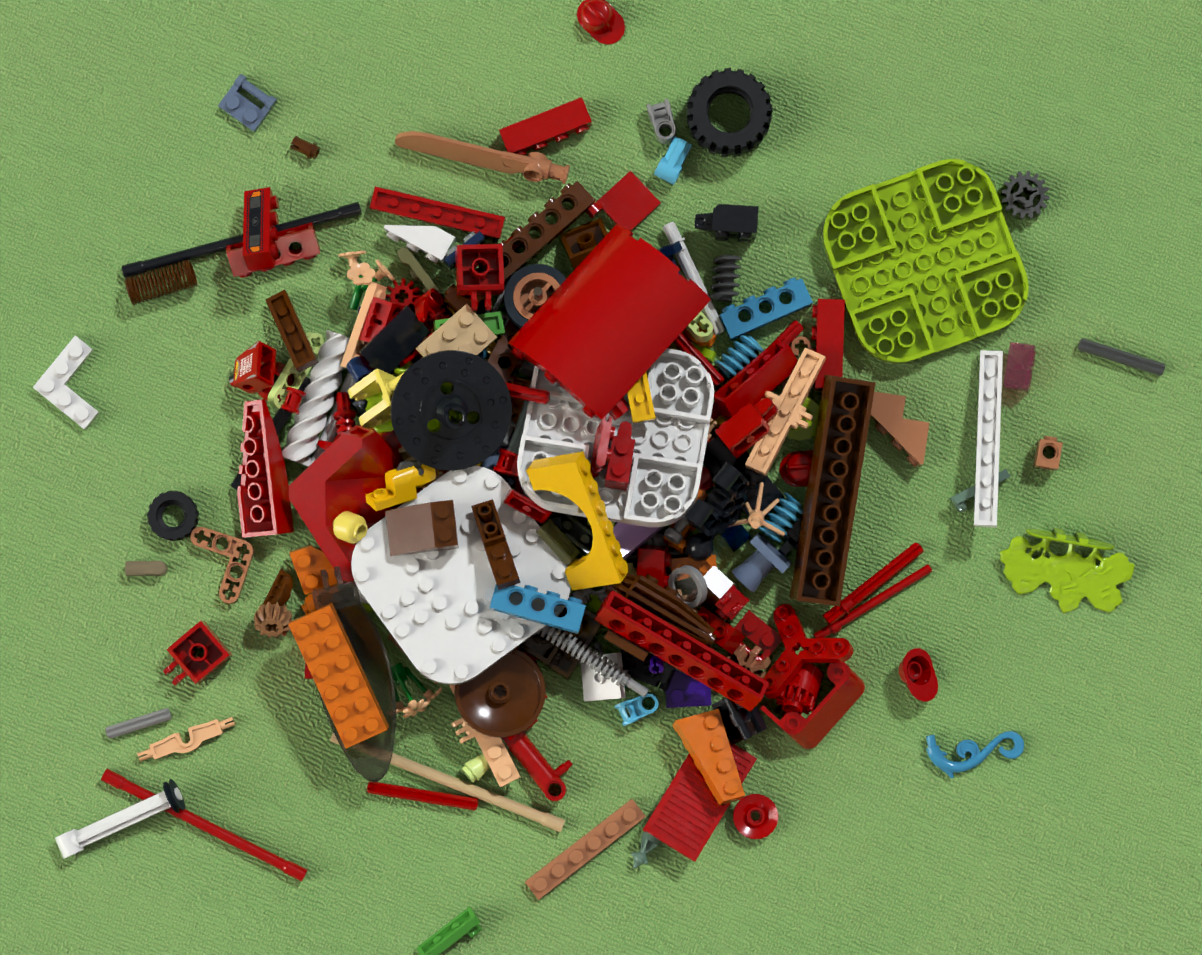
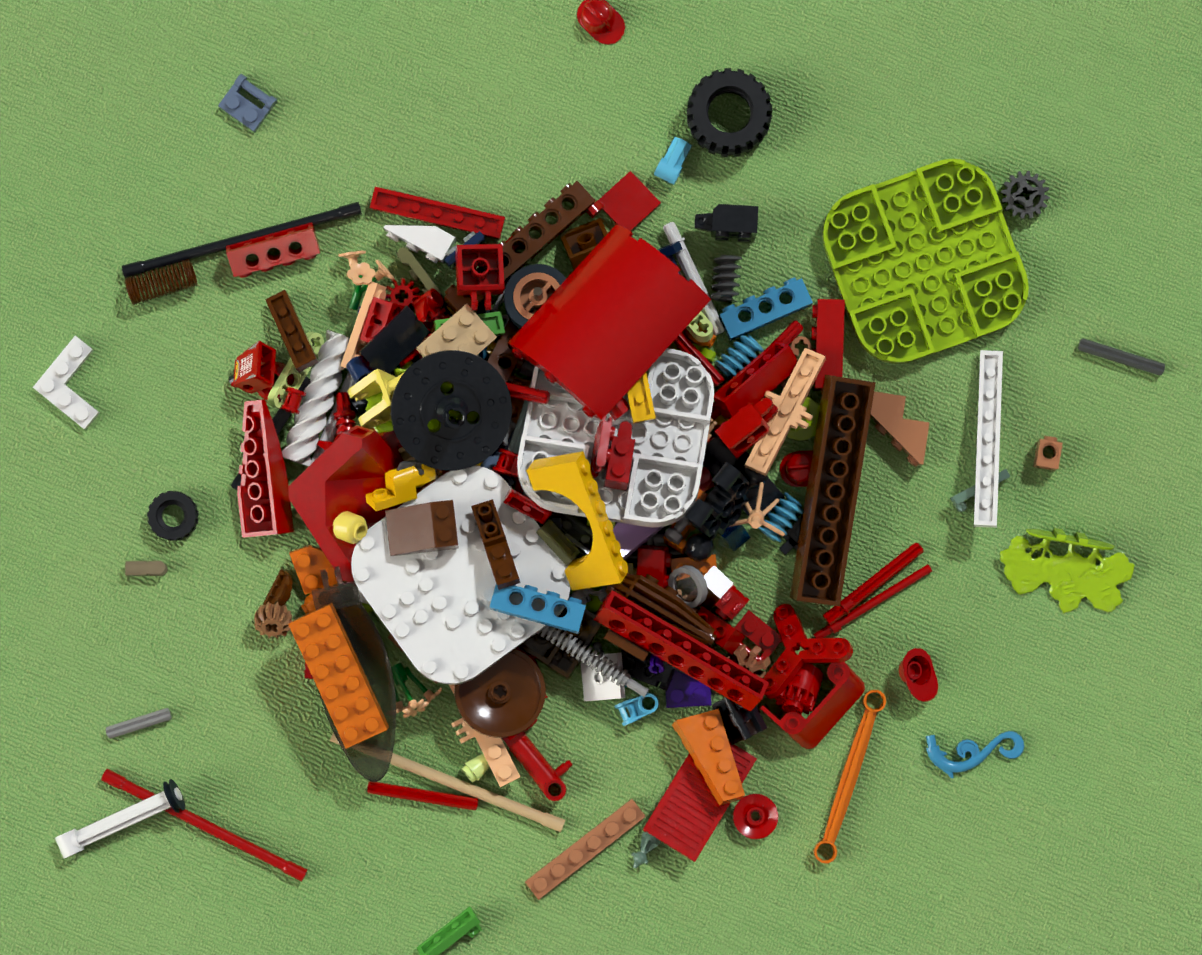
light nougat piece [137,717,235,762] -> none
red hinge [163,620,233,686] -> none
nougat beam [190,527,254,604] -> none
red brick [243,187,279,271] -> none
reddish brown pin [290,136,320,160] -> none
nougat piece [395,131,570,184] -> none
red brick [499,97,592,156] -> none
light grey piece [646,98,675,144] -> none
sand blue plant [732,532,792,593] -> none
clear pink hinge [1003,342,1036,392] -> none
none -> orange piece [813,690,886,863]

